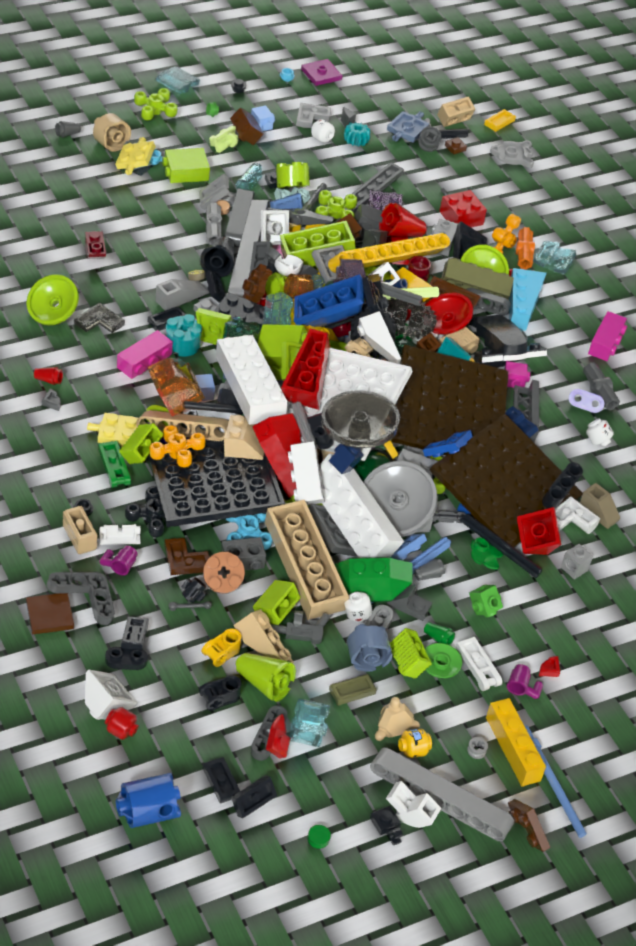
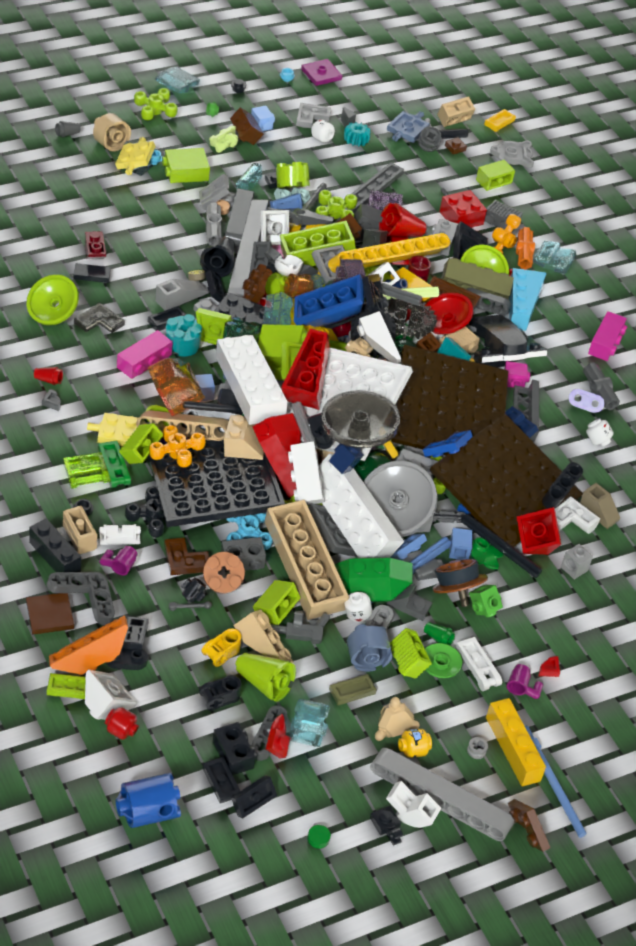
none -> black brick [29,518,81,572]
none -> lime plate [47,673,86,699]
none -> orange wedge [49,616,128,675]
none -> clear neon green plate [63,452,110,489]
none -> black tile [73,263,111,283]
none -> black brick [212,722,257,775]
none -> piece [432,559,488,607]
none -> medium blue brick [449,528,472,560]
none -> lime brick [476,160,515,191]
none -> dark grey brick [484,199,523,233]

